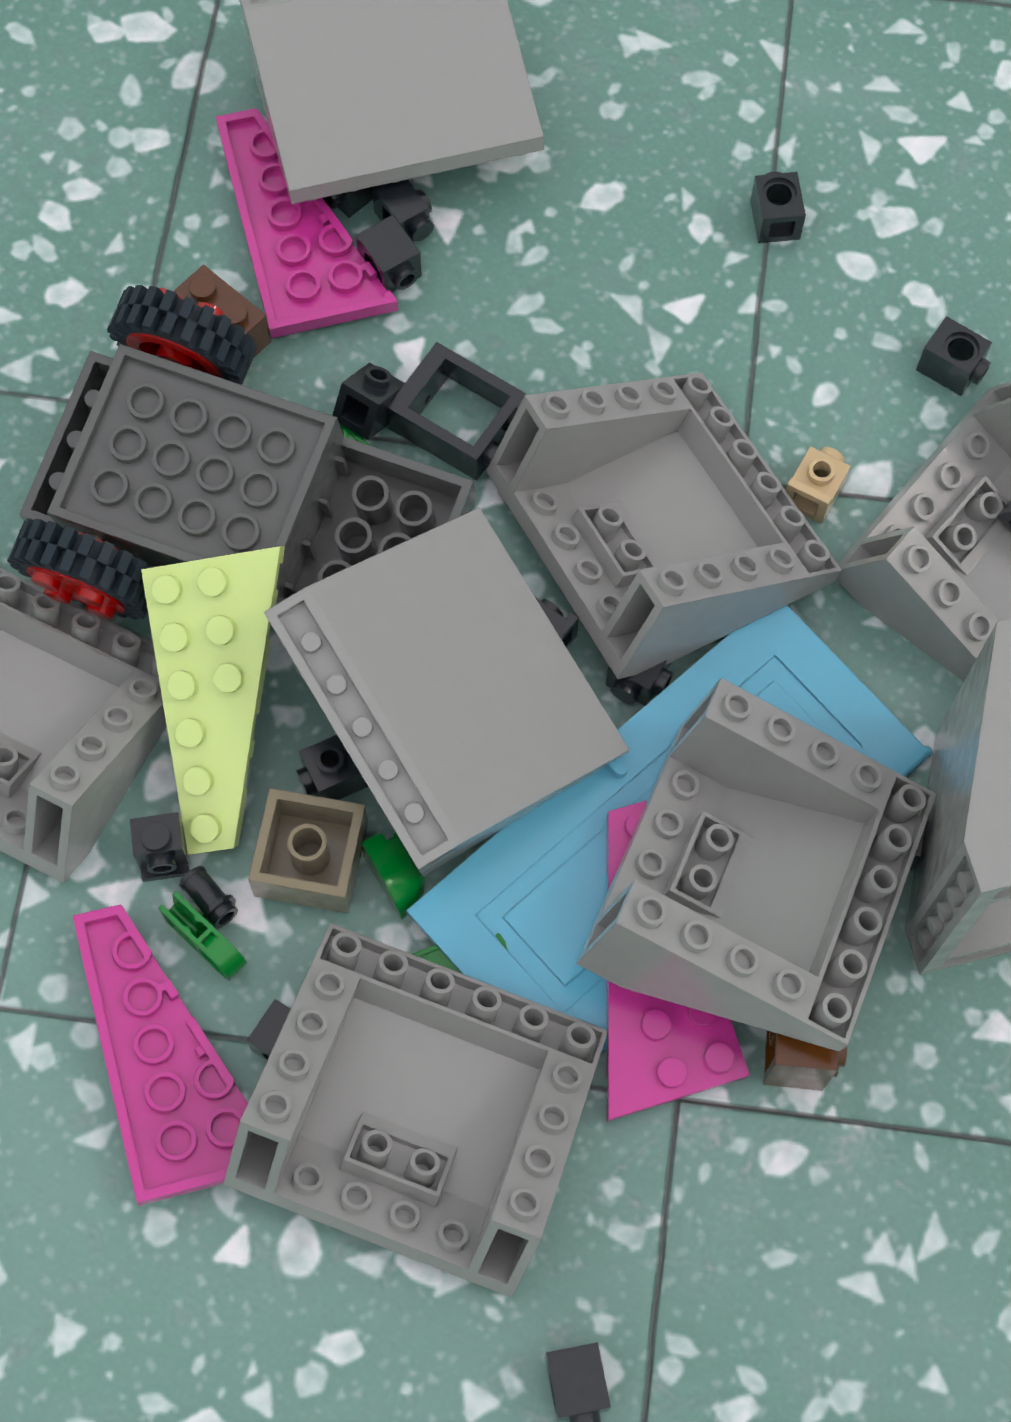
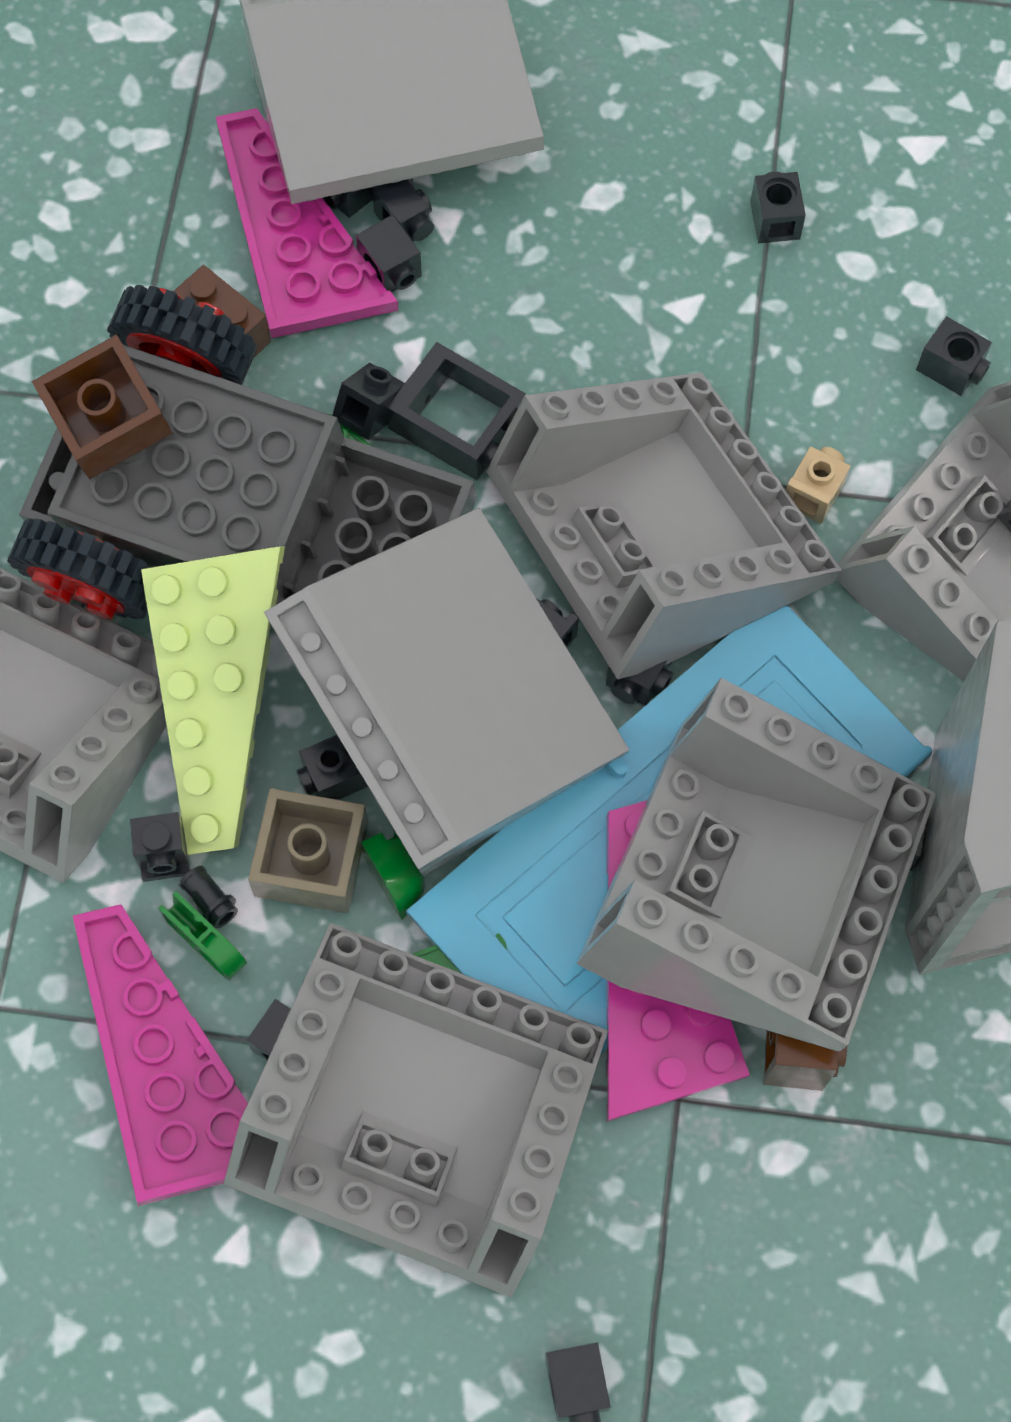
none -> reddish brown brick [31,334,173,480]

